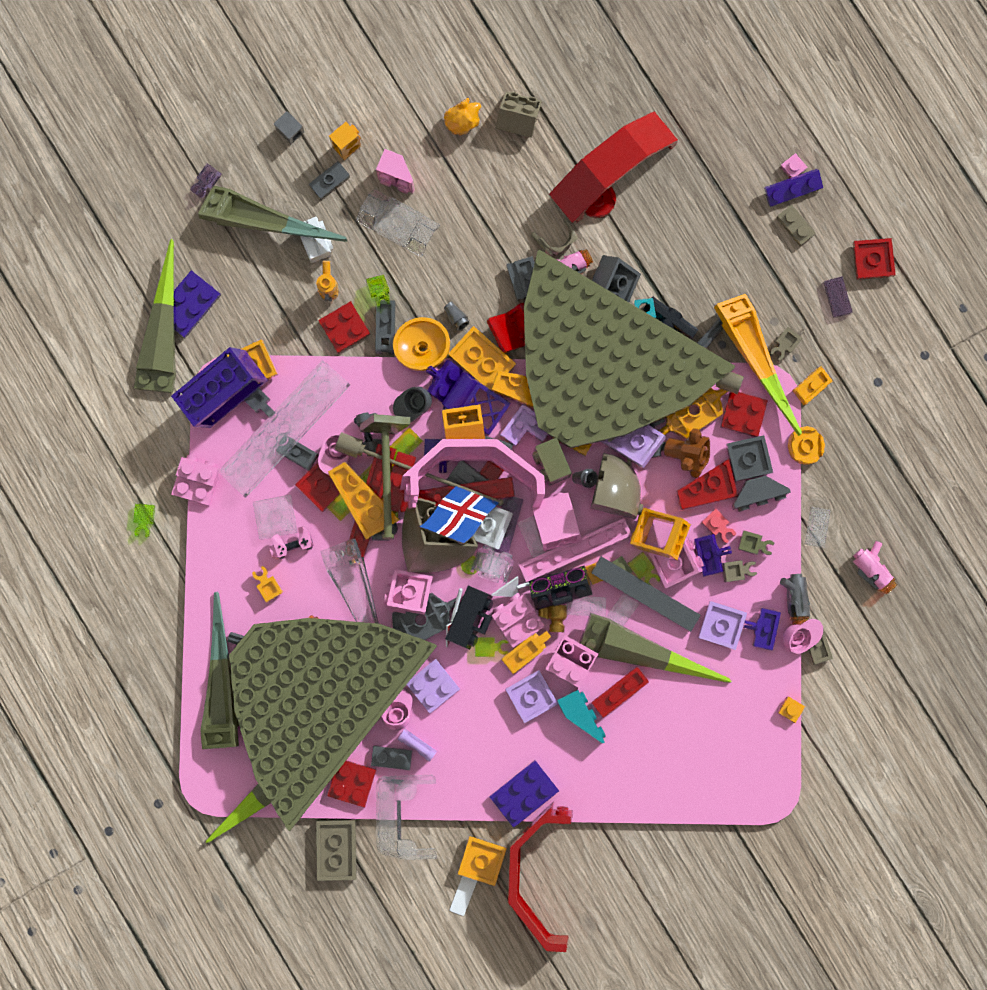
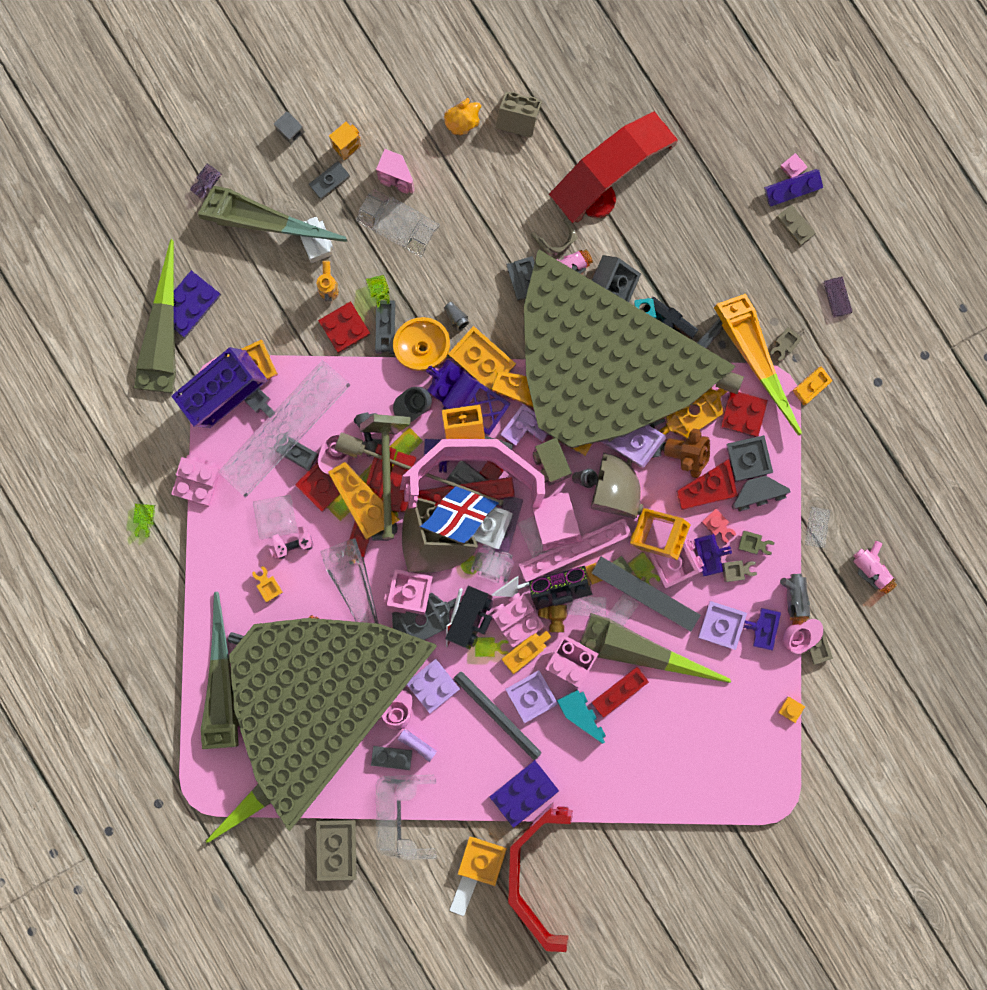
red plate [327,760,377,808] -> none
red bracket [487,303,525,353] -> none
light orange tile [788,426,825,465] -> none
red plate [853,238,896,280] -> none
none -> dark grey axle [454,672,541,760]

